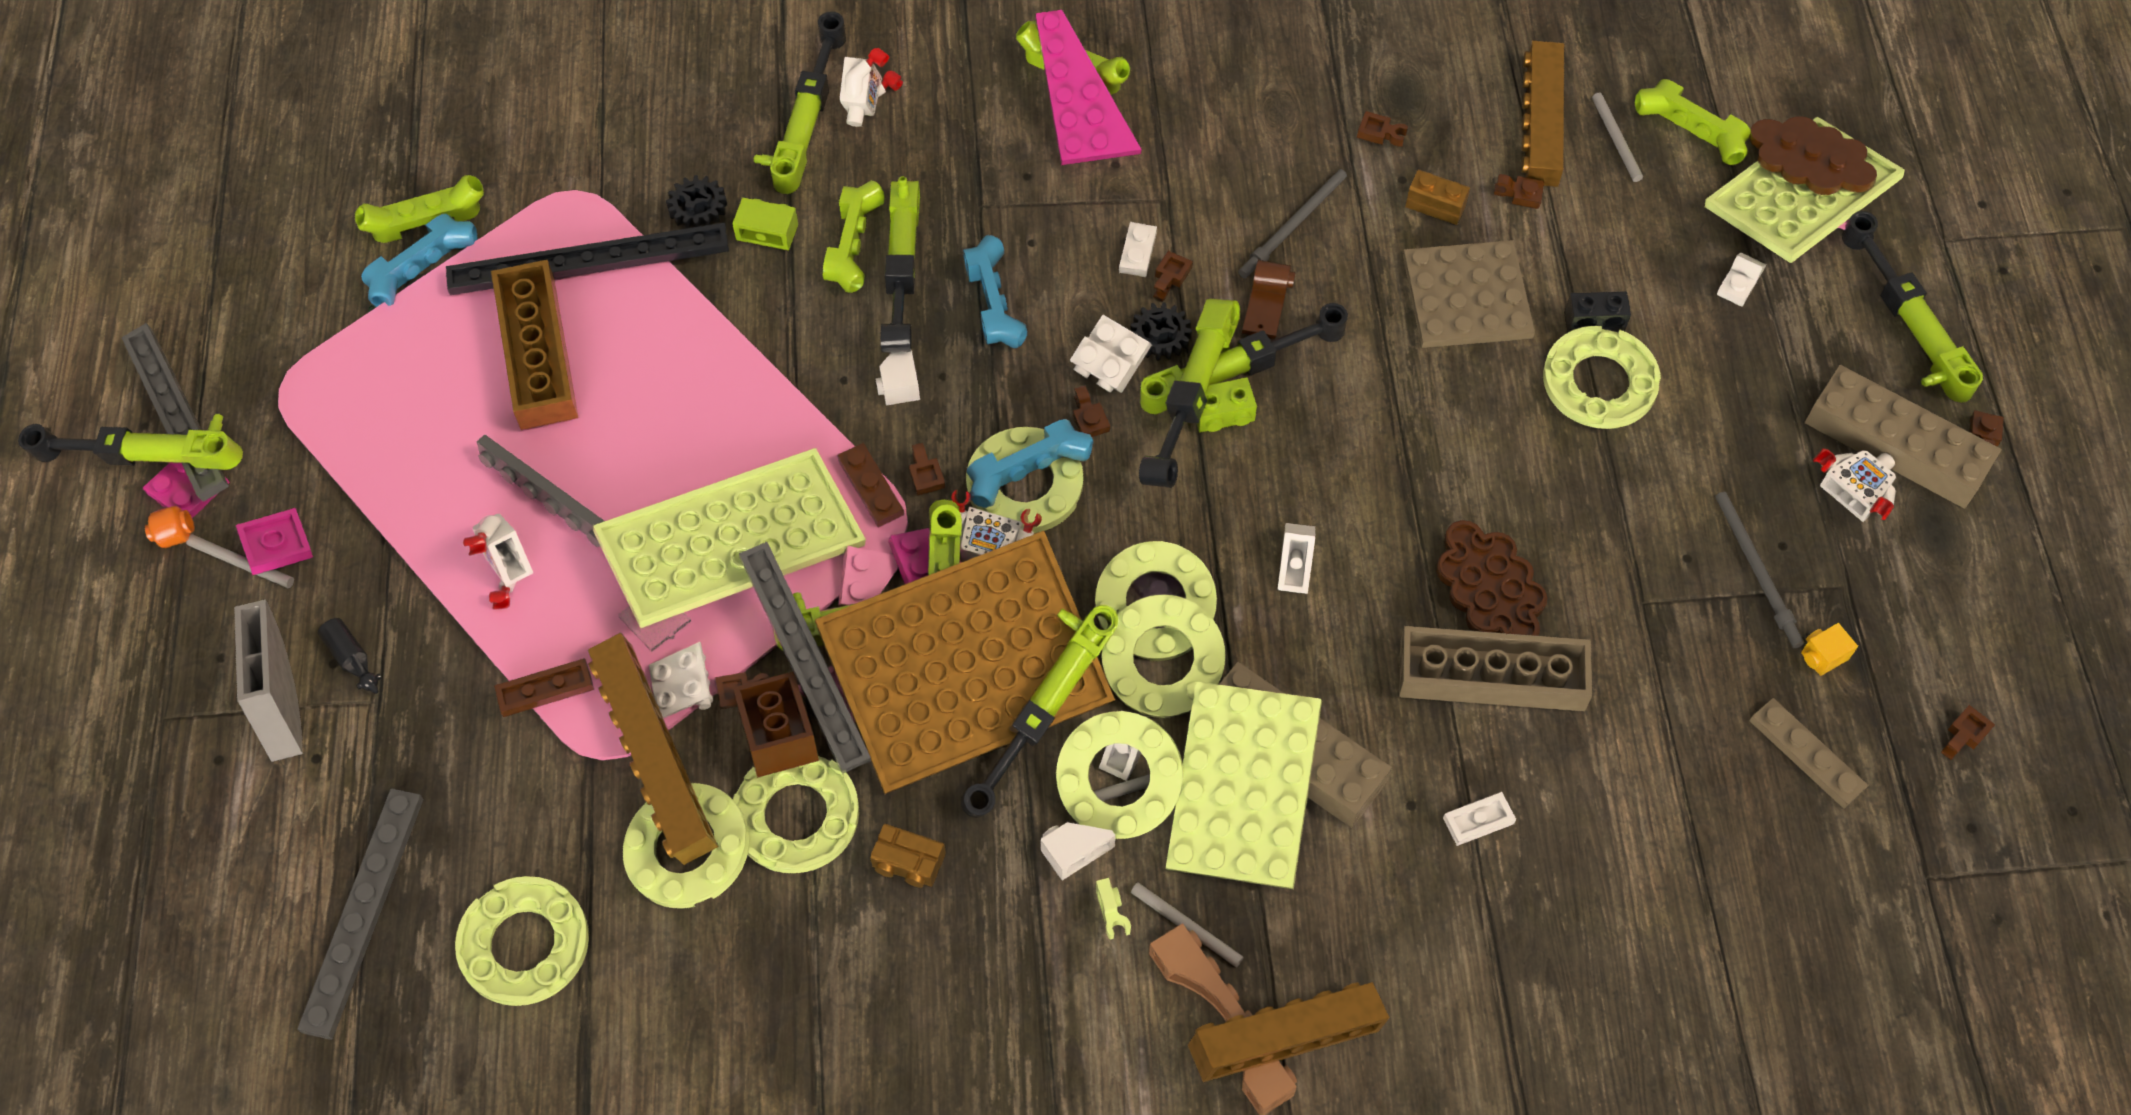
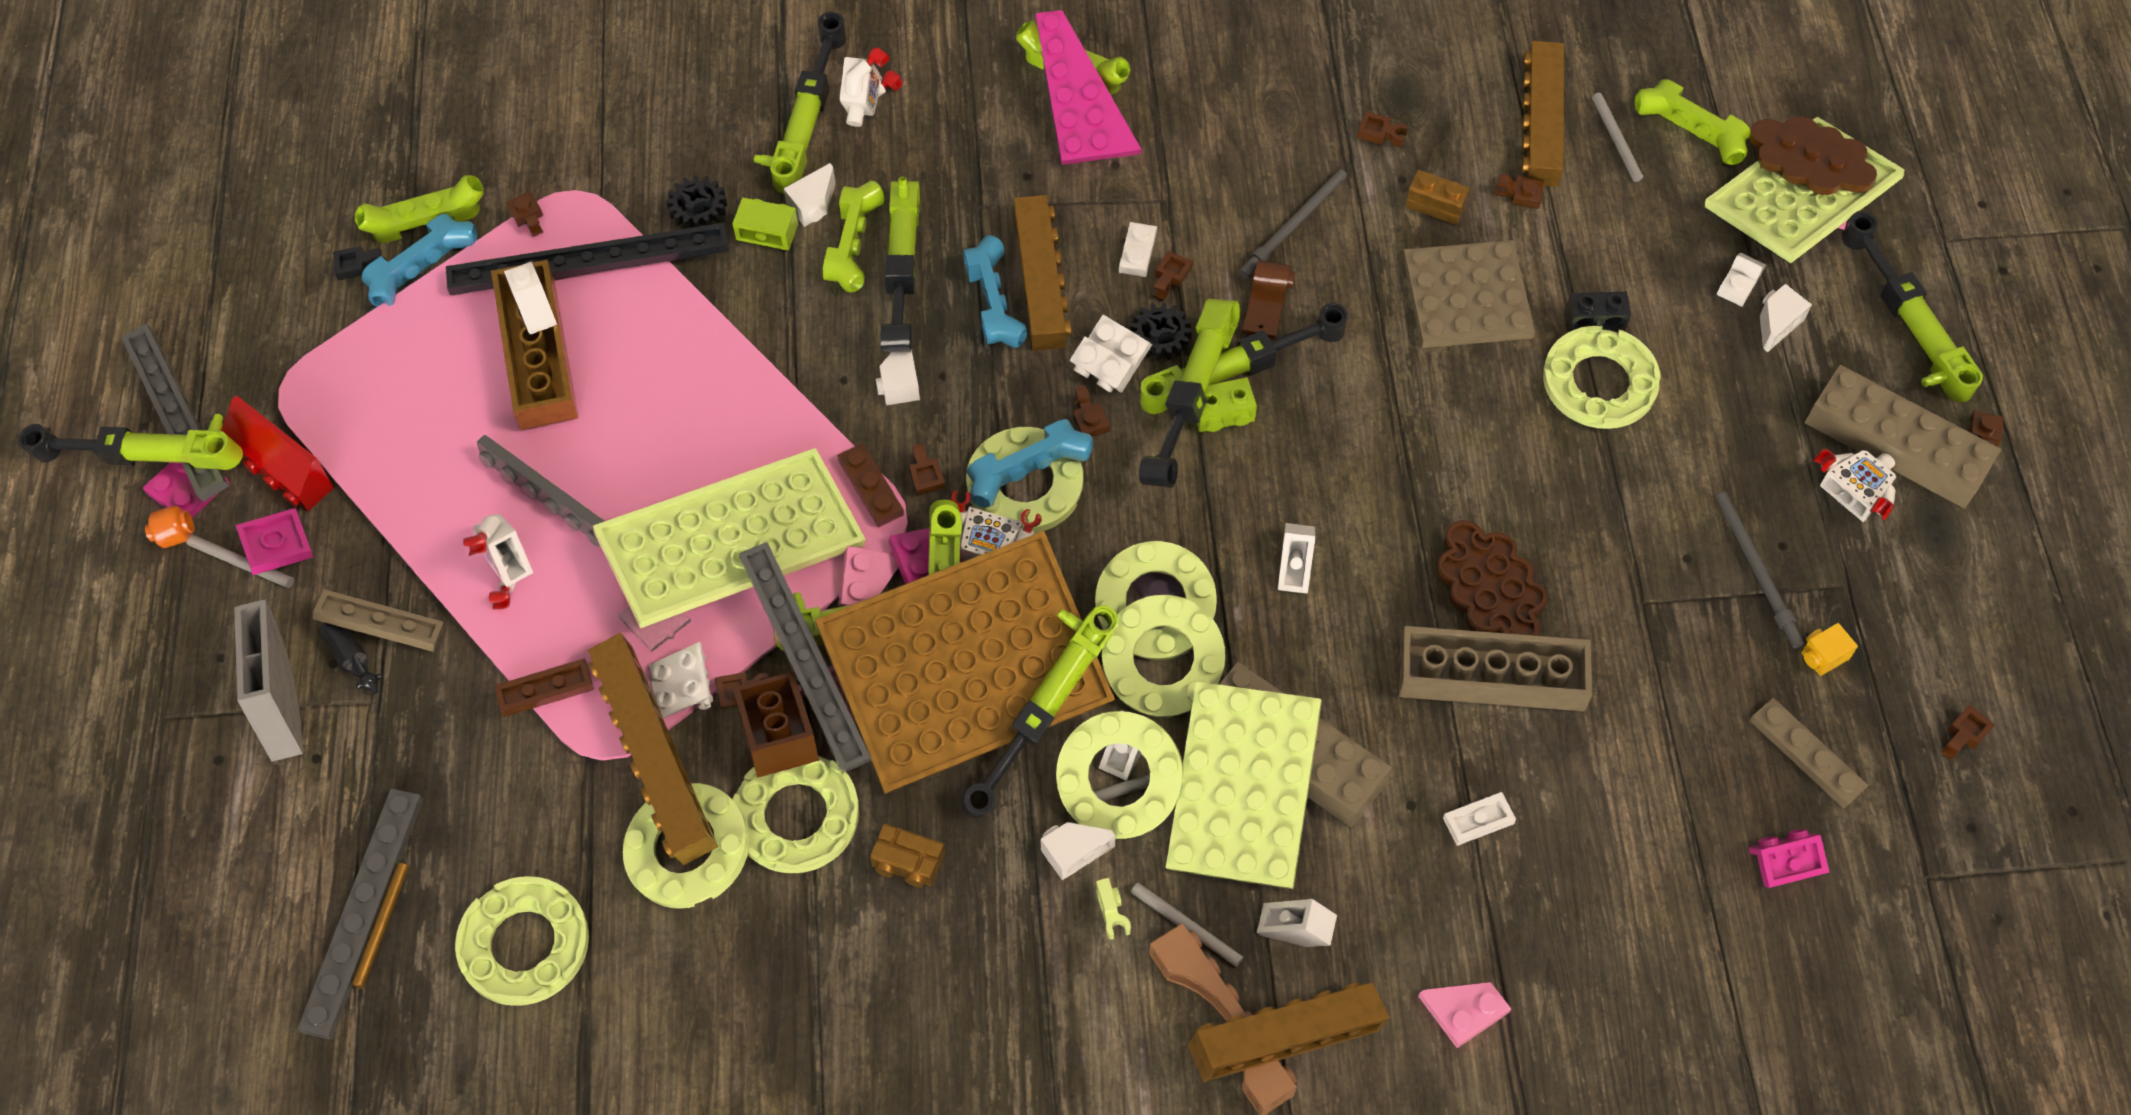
none -> red slope [221,395,334,511]
none -> dark tan plate [313,589,444,652]
none -> black plate [333,246,386,280]
none -> pearl gold bar [351,863,409,989]
none -> white slope [504,261,557,334]
none -> reddish brown plate [505,191,543,237]
none -> white slope [784,163,836,227]
none -> pearl gold brick [1014,195,1071,351]
none -> white slope [1257,899,1337,947]
none -> bright pink wing [1418,982,1511,1048]
none -> dark pink bracket [1749,829,1830,888]
none -> white slope [1760,284,1812,352]

